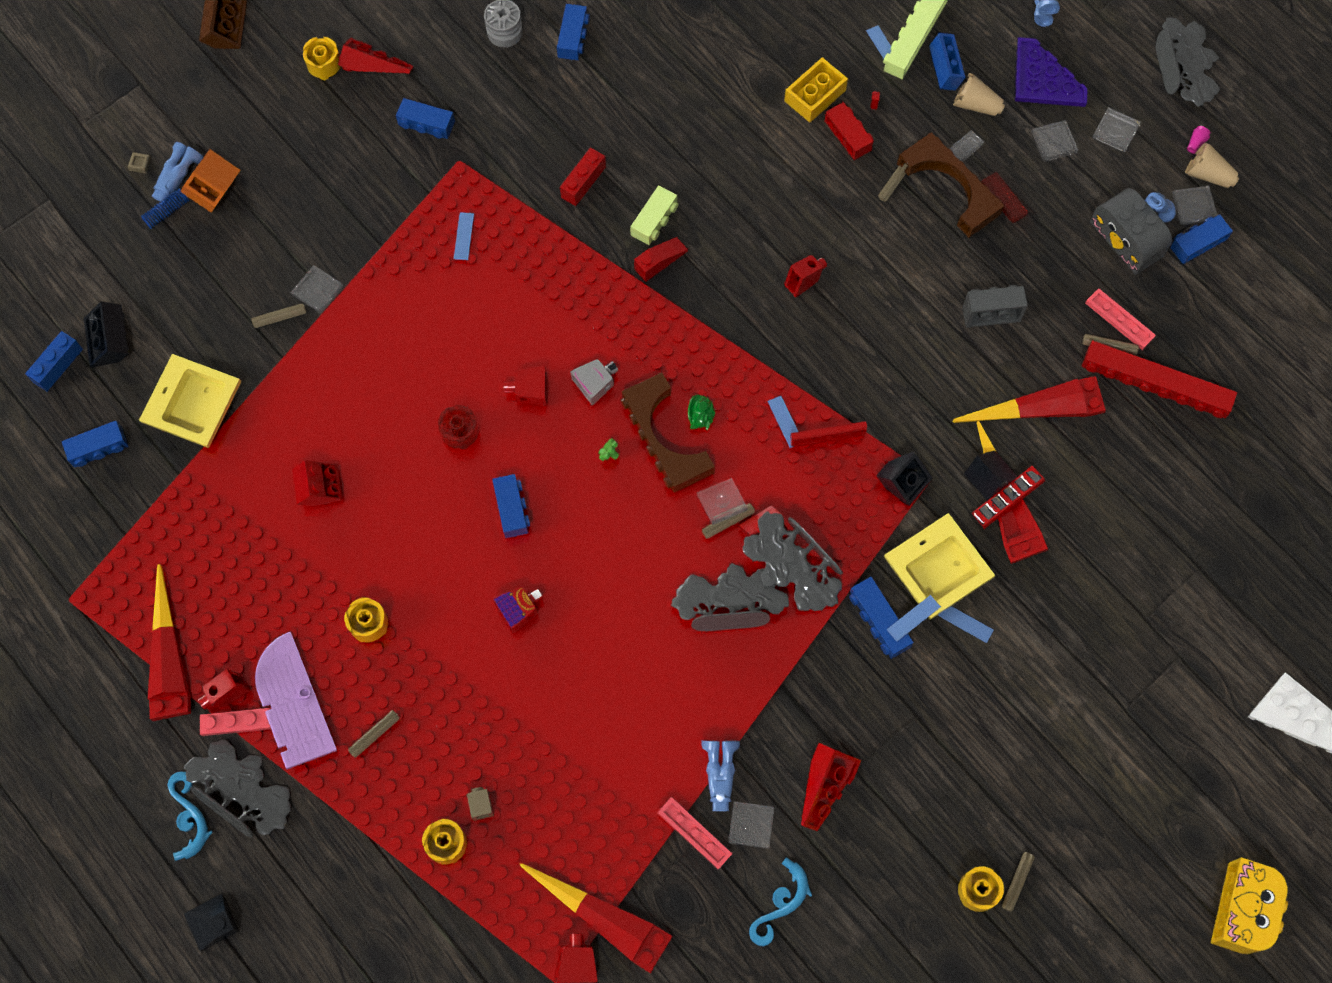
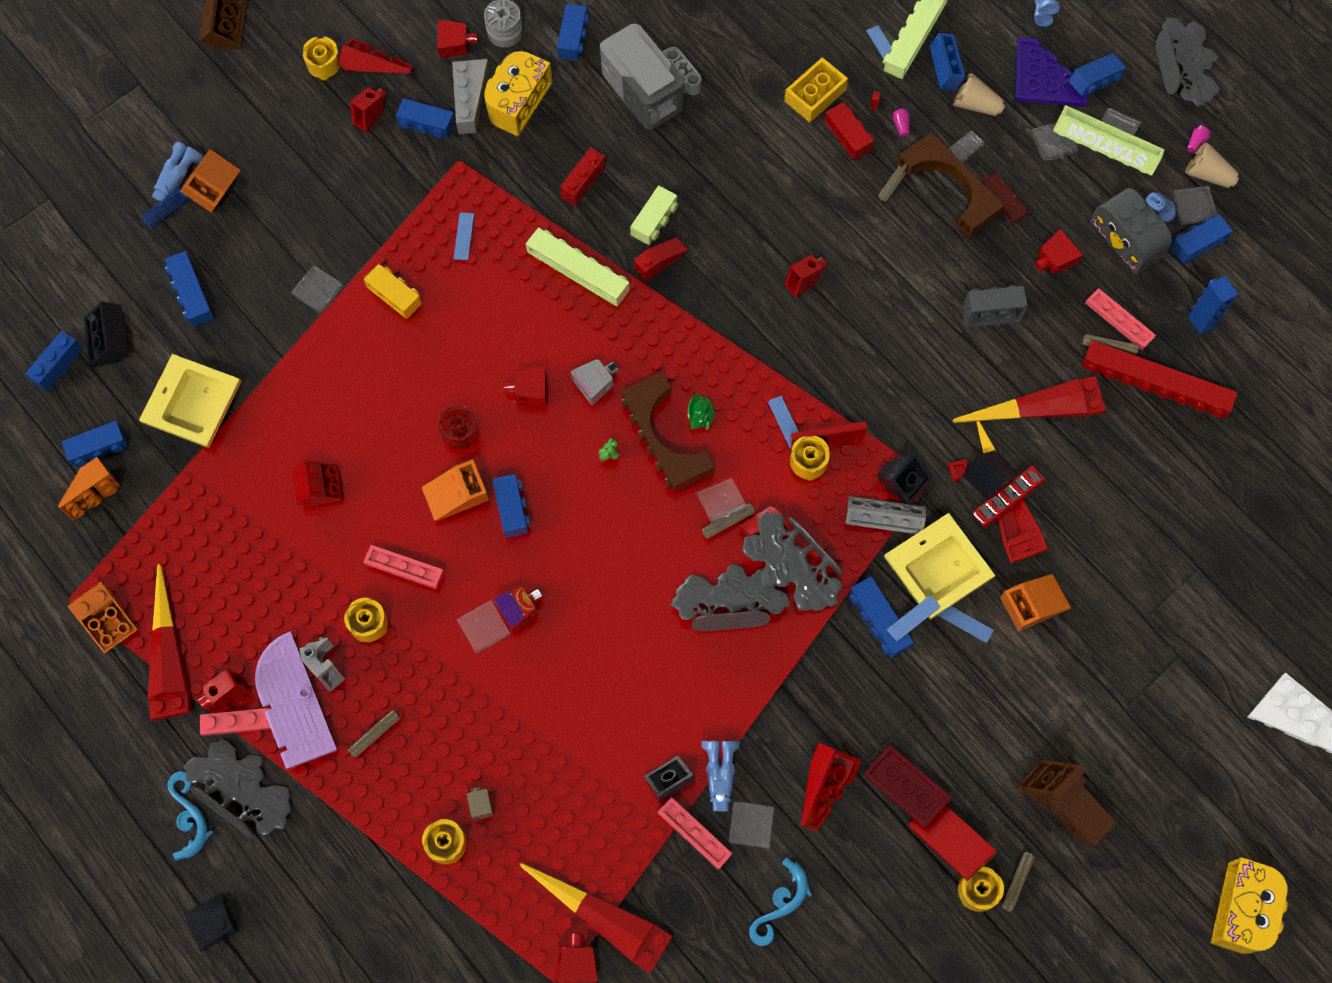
dark tan tile [128,152,151,173] -> none
dark tan axle [252,303,306,328] -> none
none -> orange slope [58,457,121,521]
none -> orange slope [67,581,138,653]
none -> blue brick [164,251,215,327]
none -> light grey tile [299,637,345,692]
none -> red torso [350,88,387,132]
none -> coral plate [363,545,444,589]
none -> yellow brick [364,264,422,319]
none -> orange slope [422,459,489,522]
none -> red torso [437,20,478,58]
none -> light grey wedge [452,59,490,134]
none -> clear tile [457,600,511,654]
none -> yellow brick [484,51,553,137]
none -> yellowish green brick [526,227,630,307]
none -> light grey piece [600,24,701,130]
none -> black slope [644,756,695,804]
none -> yellow brick [790,436,830,481]
none -> light grey fence [845,496,926,534]
none -> dark red tile [863,745,952,829]
none -> dark pink cone [892,109,910,137]
none -> red tile [908,806,997,881]
none -> red tile [947,459,967,483]
none -> orange slope [1000,574,1071,632]
none -> reddish brown brick [1016,759,1116,847]
none -> red torso [1035,230,1083,274]
none -> yellowish green brick [1053,105,1165,176]
none -> blue brick [1069,53,1126,96]
none -> blue brick [1188,276,1238,335]

